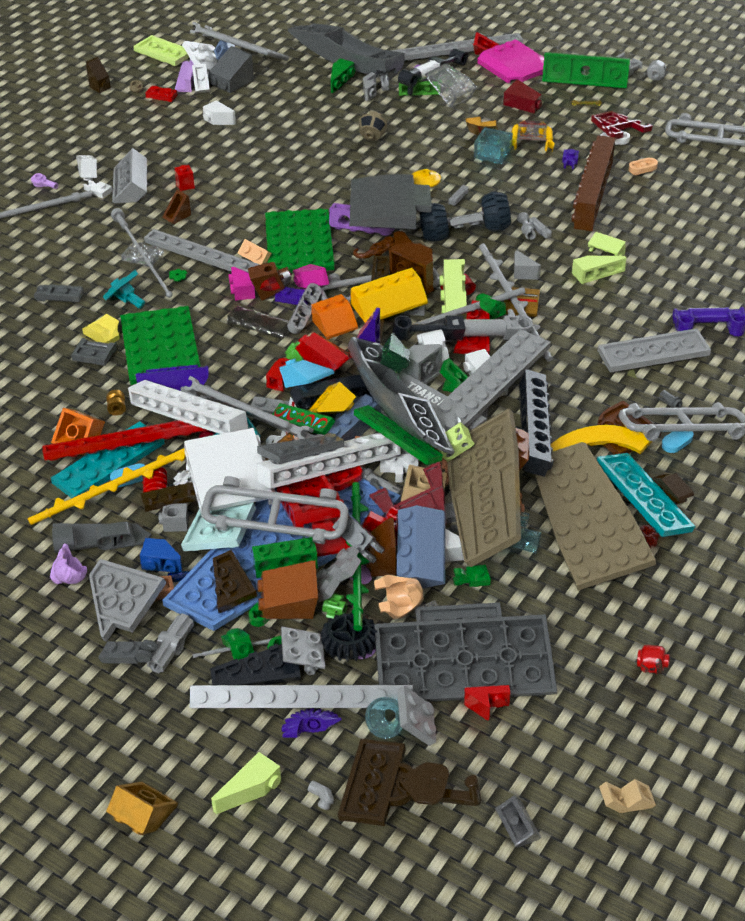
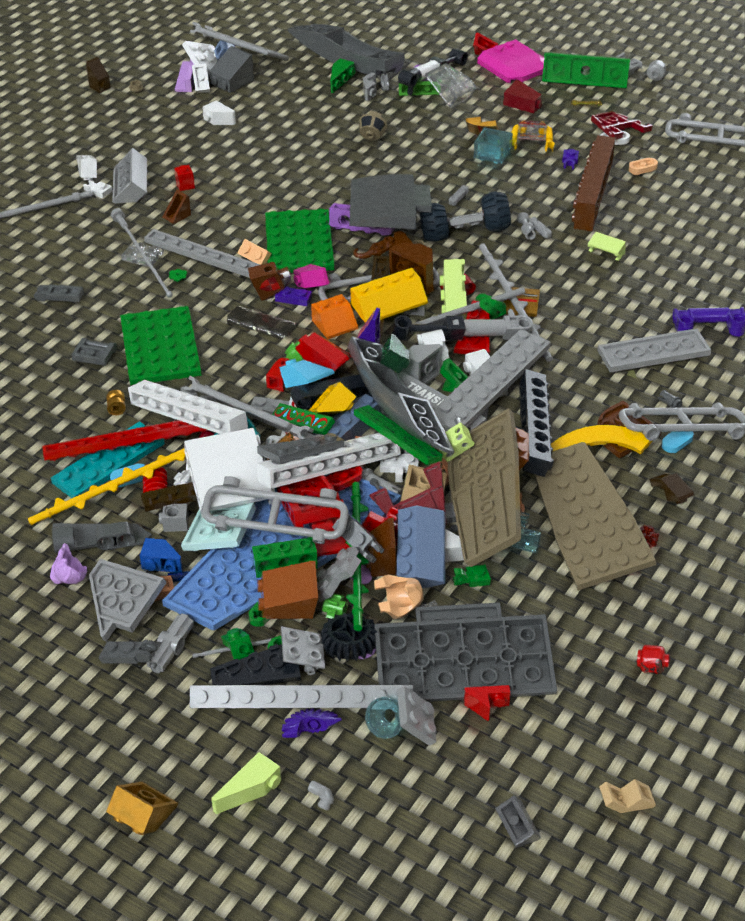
lavender plate [31,173,58,189] -> none
orange slope [51,408,105,455] -> none
light yellow slope [82,314,120,343] -> none
teal piece [103,270,145,309] -> none
yellowish green plate [134,35,189,66] -> none
dark purple brick [135,365,209,391] -> none
red plate [145,86,178,102] -> none
dark brown wing [213,550,257,613] -> none
dark pink slope [228,267,255,301] -> none
light grey beam [287,283,322,334] -> none
dark brown plate [338,739,481,826] -> none
light grey plate [390,33,523,61] -> none
yellow dish [413,169,441,187] -> none
light grey slope [514,251,541,280] -> none
yellowish green slope [572,256,627,284] -> none
teal plate [597,453,695,537] -> none

